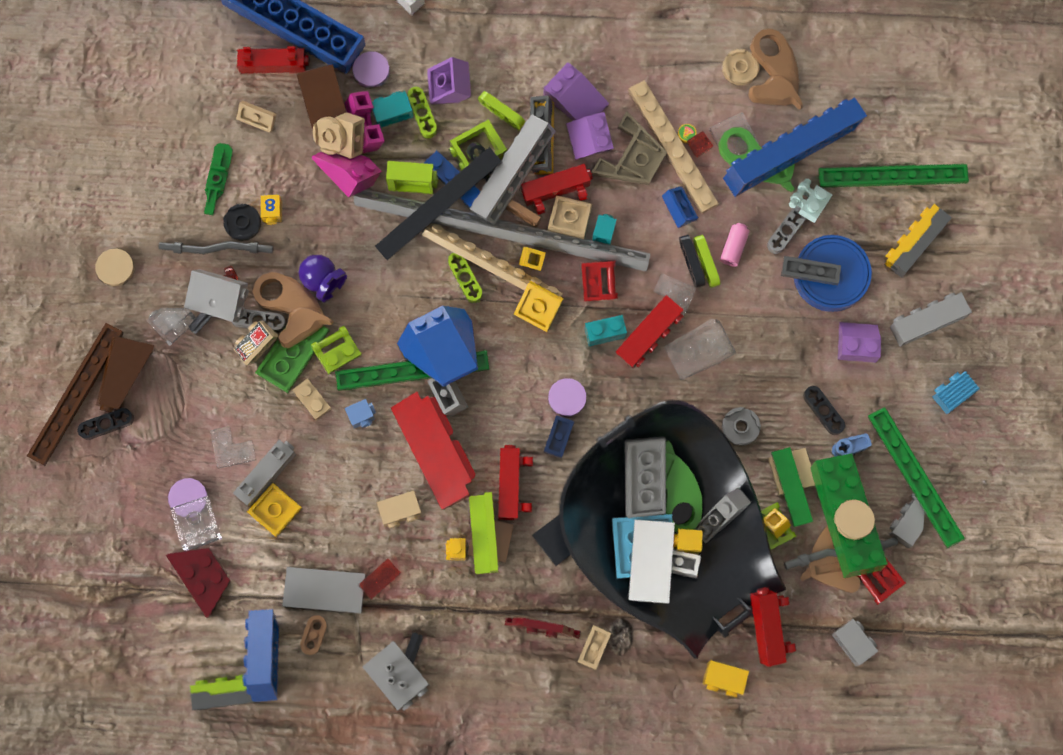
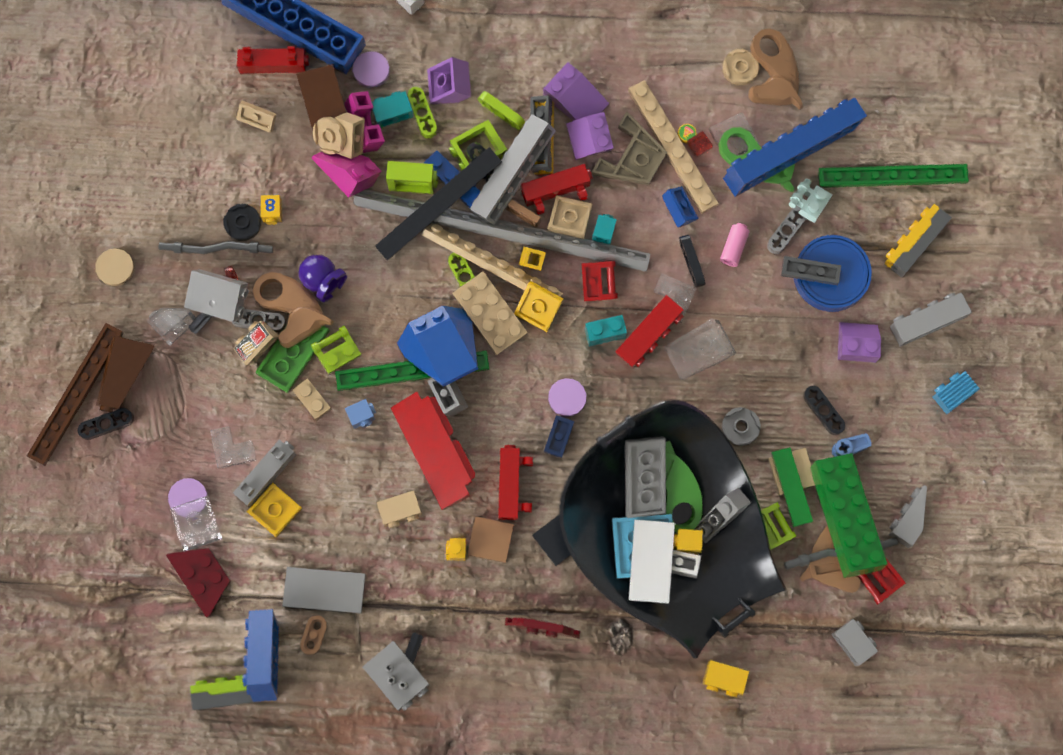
green piece [204,143,233,216] -> none
clear red plate [358,559,401,600] -> none
lime panel [469,492,499,574] -> none
tan plate [578,625,611,670] -> none
lime beam [693,234,720,288] -> none
red brick [750,588,796,667] -> none
yellow slope [763,508,791,538] -> none
tan tile [834,500,875,540] -> none
green tile [868,407,965,549] -> none
none -> tan plate [452,272,528,355]

